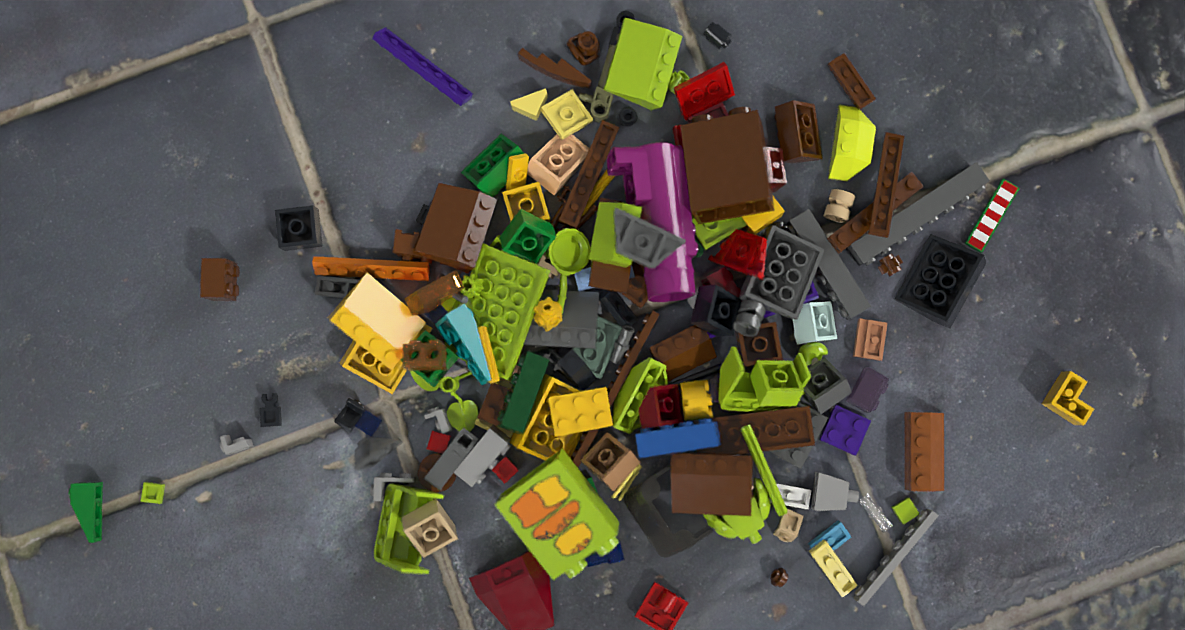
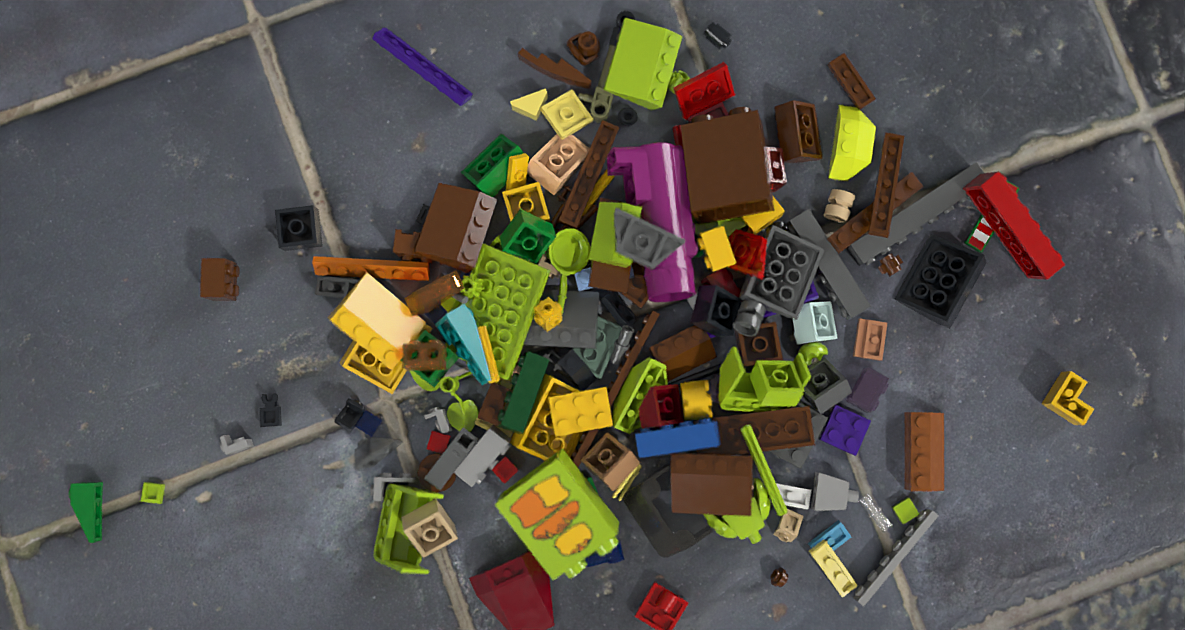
none -> yellow brick [696,226,736,271]
none -> red brick [963,171,1065,279]

